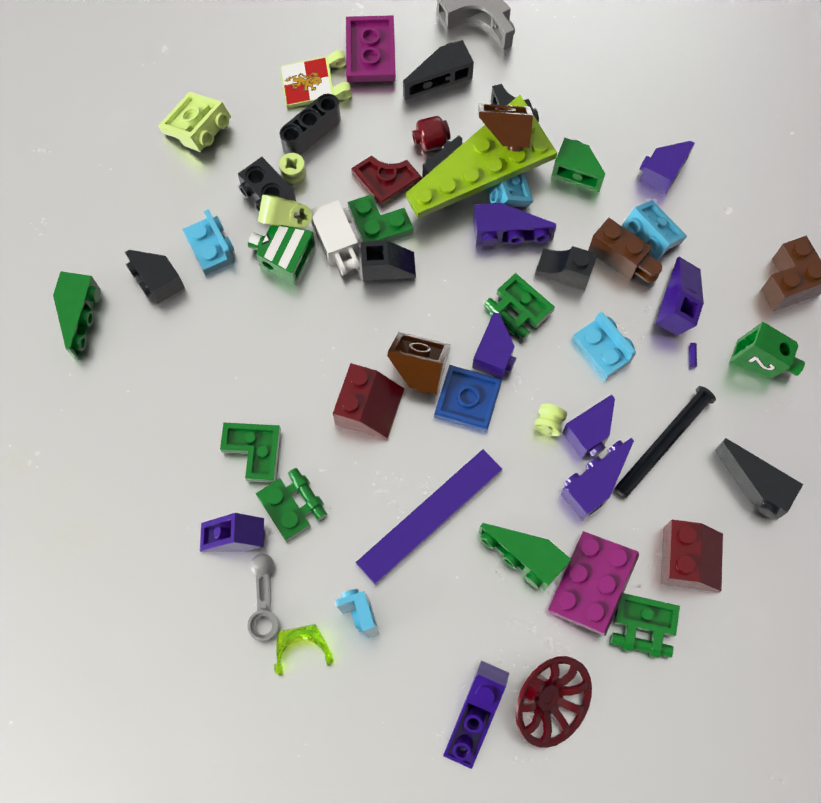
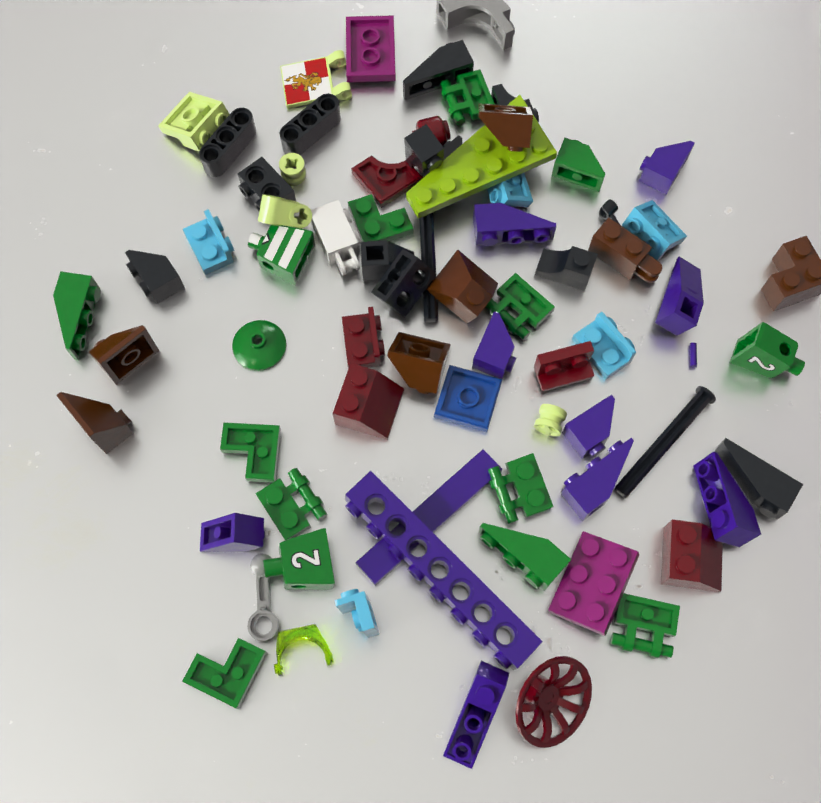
none -> reddish brown slope [56,392,134,454]
none -> reddish brown slope [89,325,159,385]
none -> green plate [182,638,267,709]
none -> black beam [199,108,256,177]
none -> green dish [232,320,287,371]
none -> green torso [263,528,335,590]
none -> dark red bracket [342,307,385,369]
none -> dark purple brick [345,470,543,670]
none -> black brick [371,249,437,317]
none -> black arch [404,124,444,174]
none -> black axle [419,213,438,323]
none -> reddish brown slope [426,250,498,323]
none -> green plate [441,69,495,126]
none -> green plate [488,453,554,524]
none -> dark red bracket [533,341,594,391]
none -> black hand [599,199,620,225]
none -> dark purple slope [693,452,761,547]

